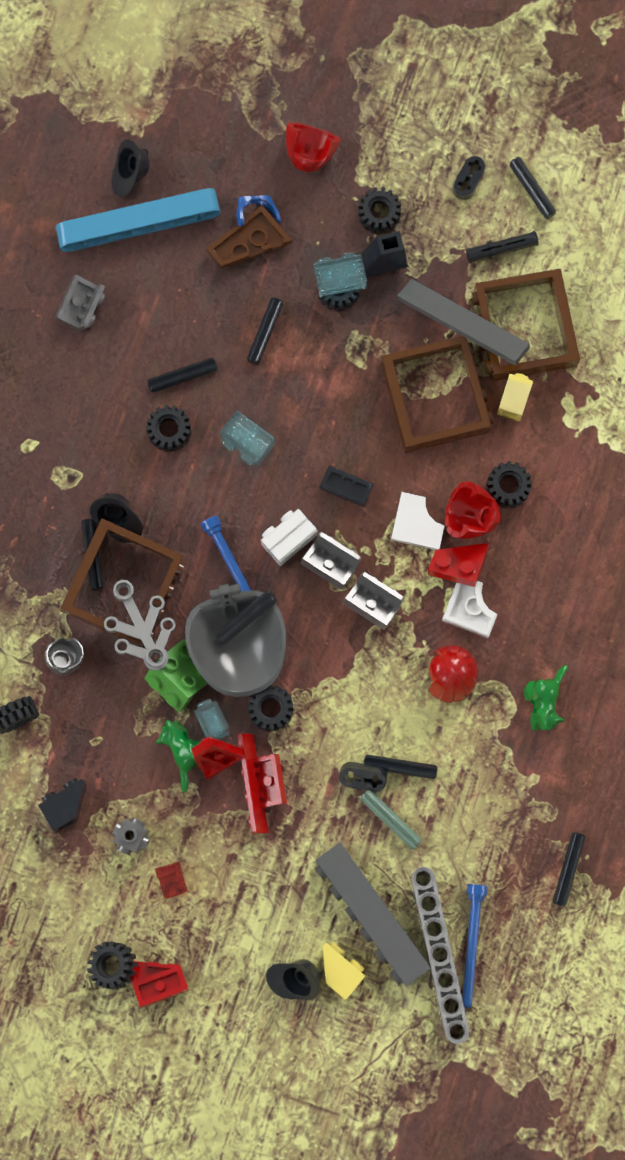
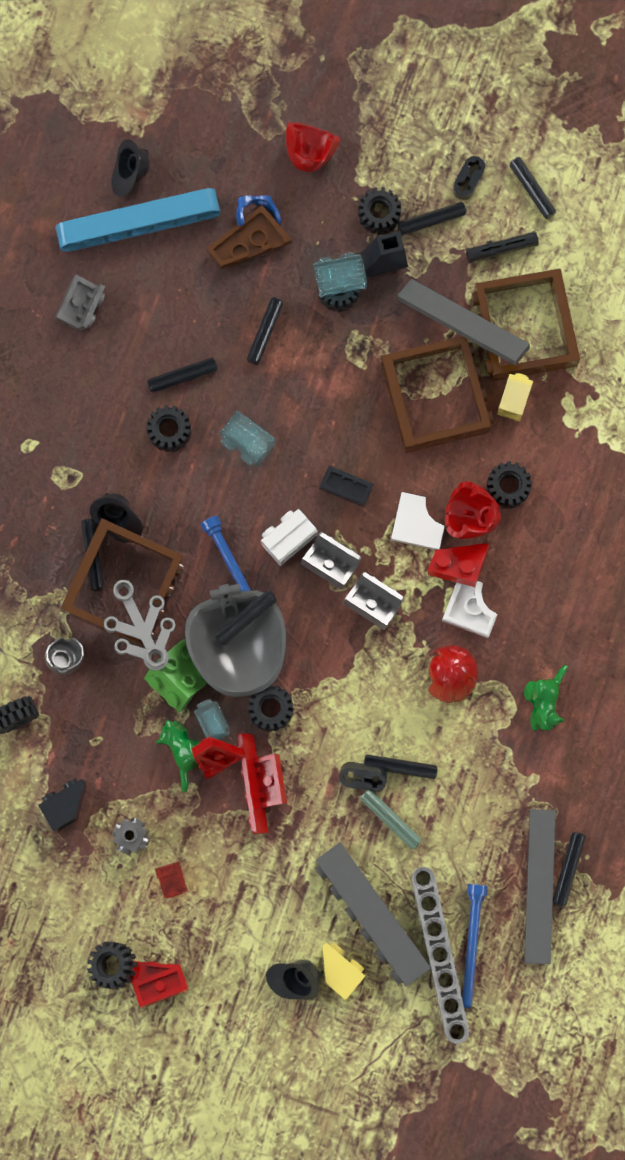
none -> black axle [398,202,467,235]
none -> dark grey tile [524,809,556,964]

